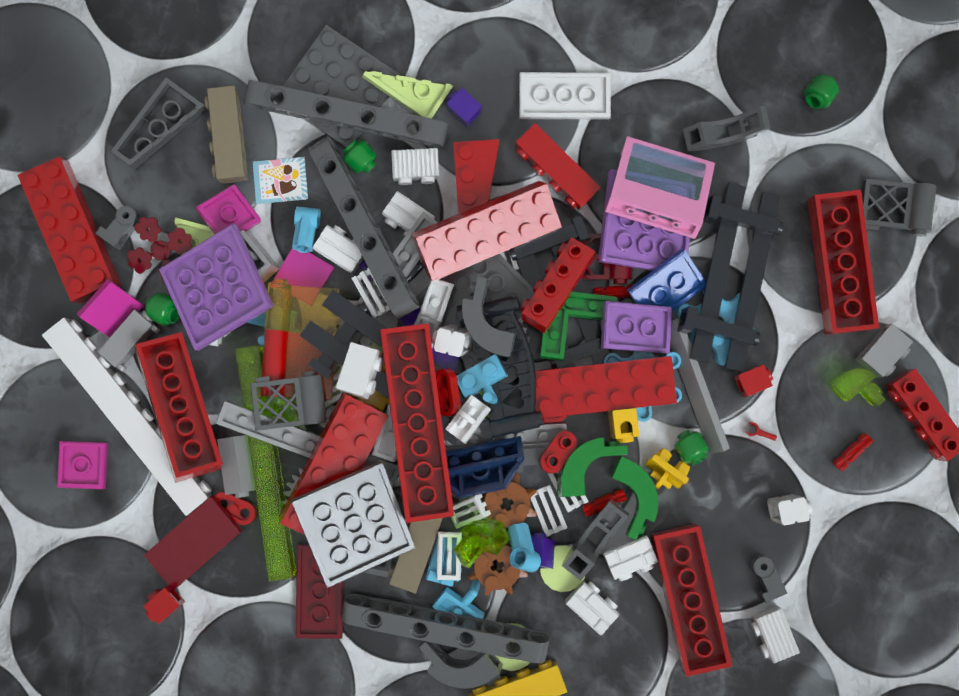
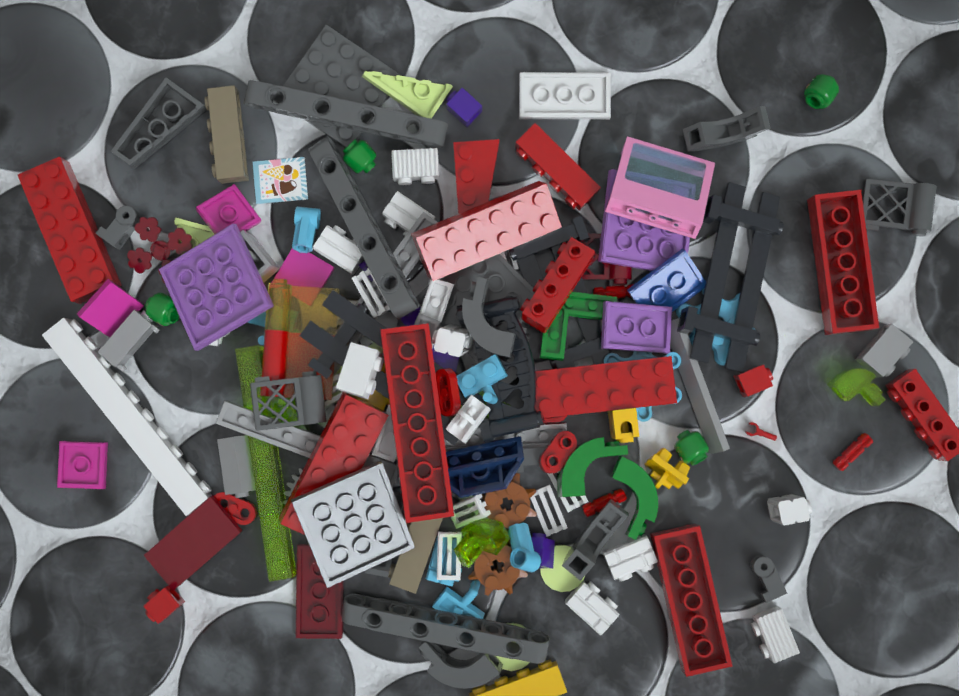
red brick [135,332,223,483] -> none

